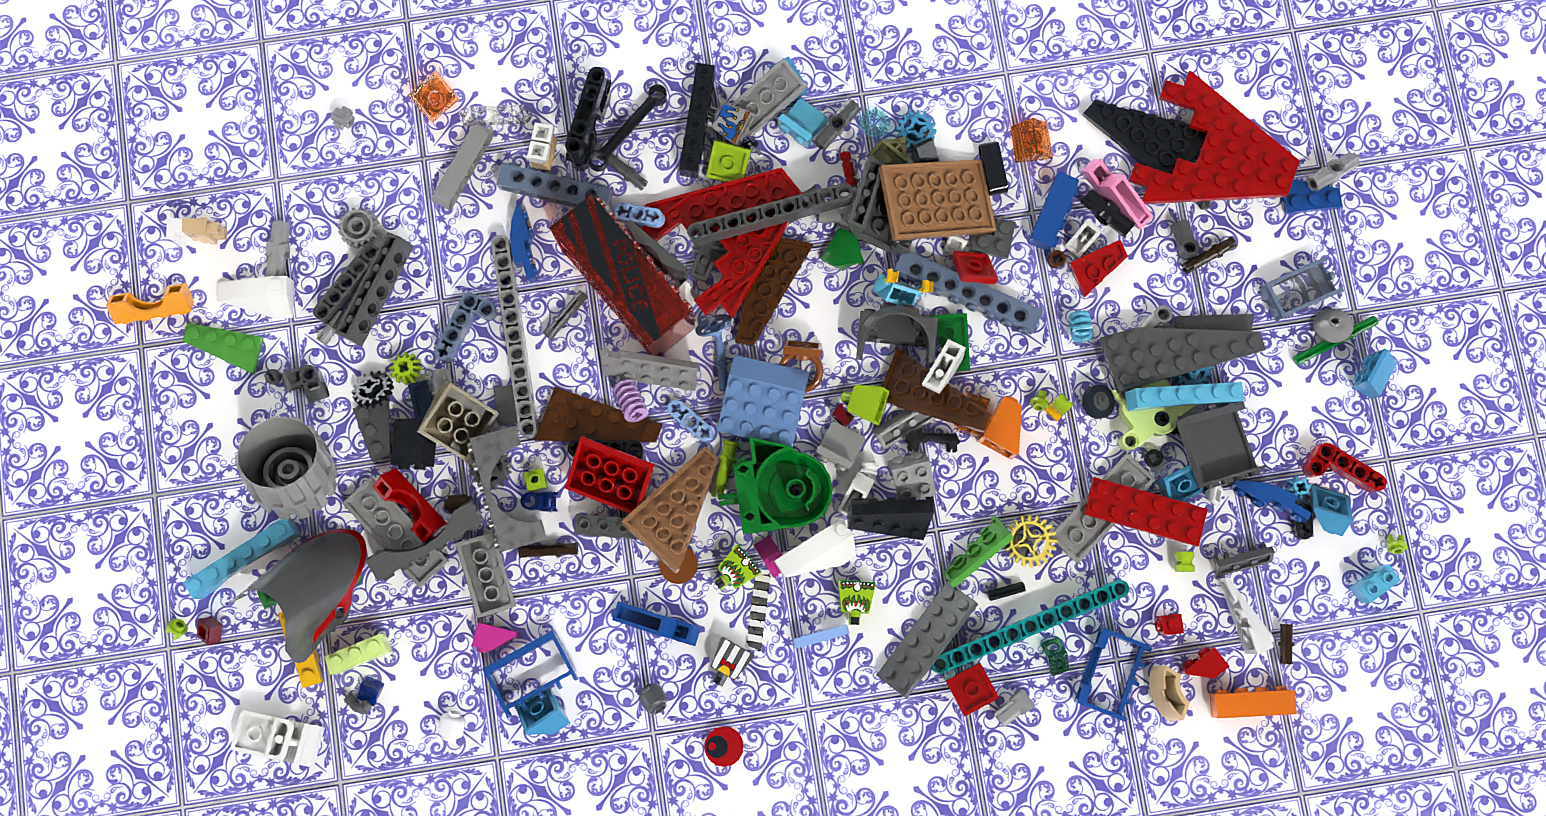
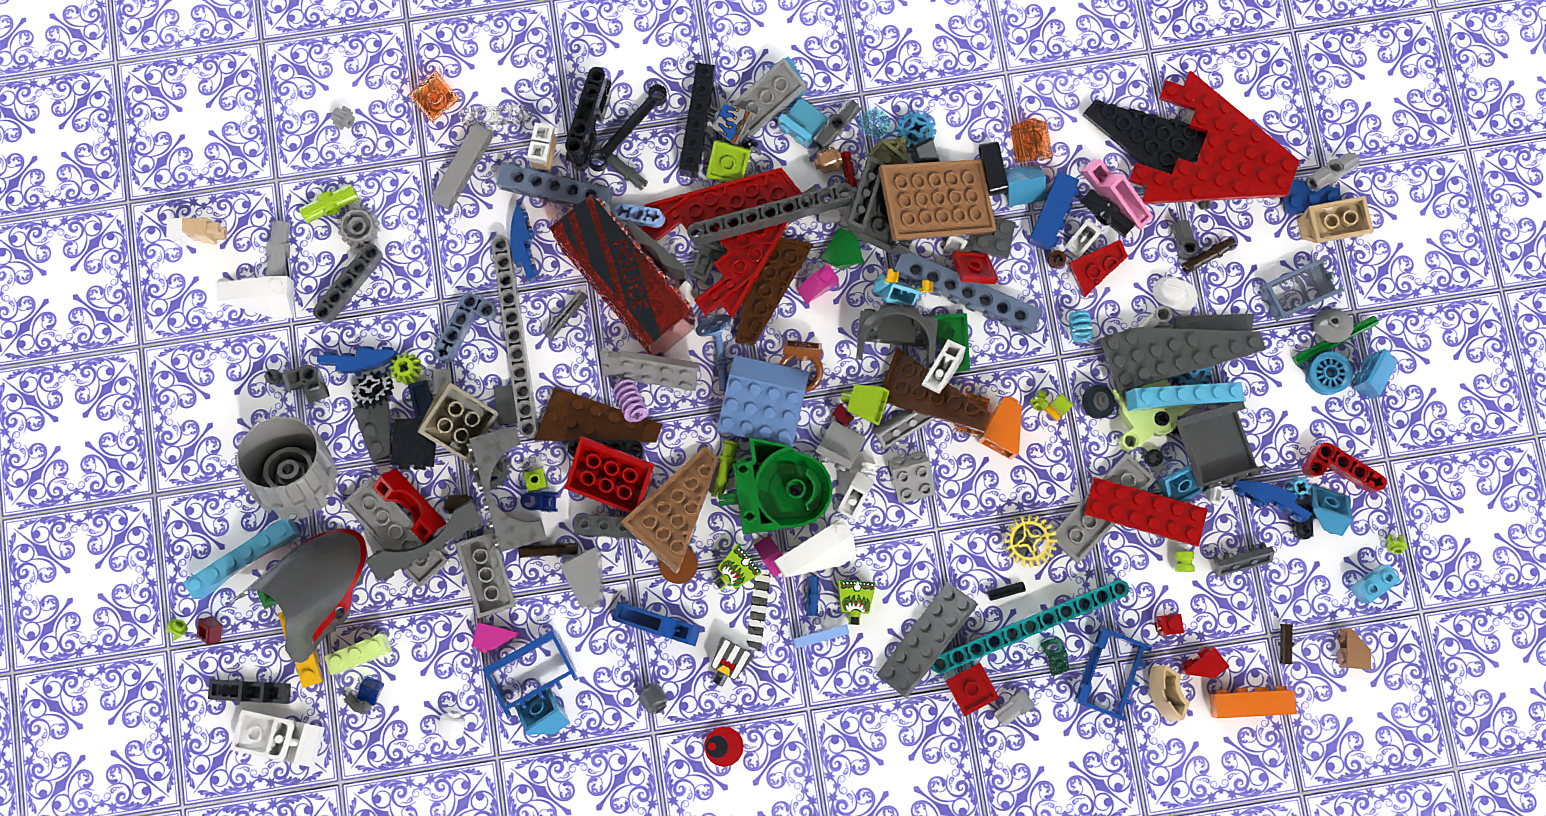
light orange arch [106,283,194,324] -> none
bright green wing [183,323,264,375] -> none
light grey axle [316,310,345,346] -> none
dark grey brick [335,232,414,346] -> none
light blue beam [668,400,714,443] -> none
black wedge [847,497,934,541] -> none
black piece [905,432,960,453] -> none
bright green wing [943,514,1014,588] -> none
white wedge [1219,577,1274,654] -> none
none -> black slope [208,679,291,704]
none -> lime piece [299,184,359,224]
none -> blue slope [317,346,399,374]
none -> light grey slope [560,547,604,610]
none -> dark pink slope [796,264,839,304]
none -> blue pin [805,576,820,616]
none -> medium nougat head [814,147,842,174]
none -> dark azure slope [1005,164,1046,207]
none -> white piece [1153,276,1198,311]
none -> tan slope [1297,196,1374,243]
none -> dark azure wheel [1305,351,1353,395]
none -> medium nougat slope [1337,628,1371,670]

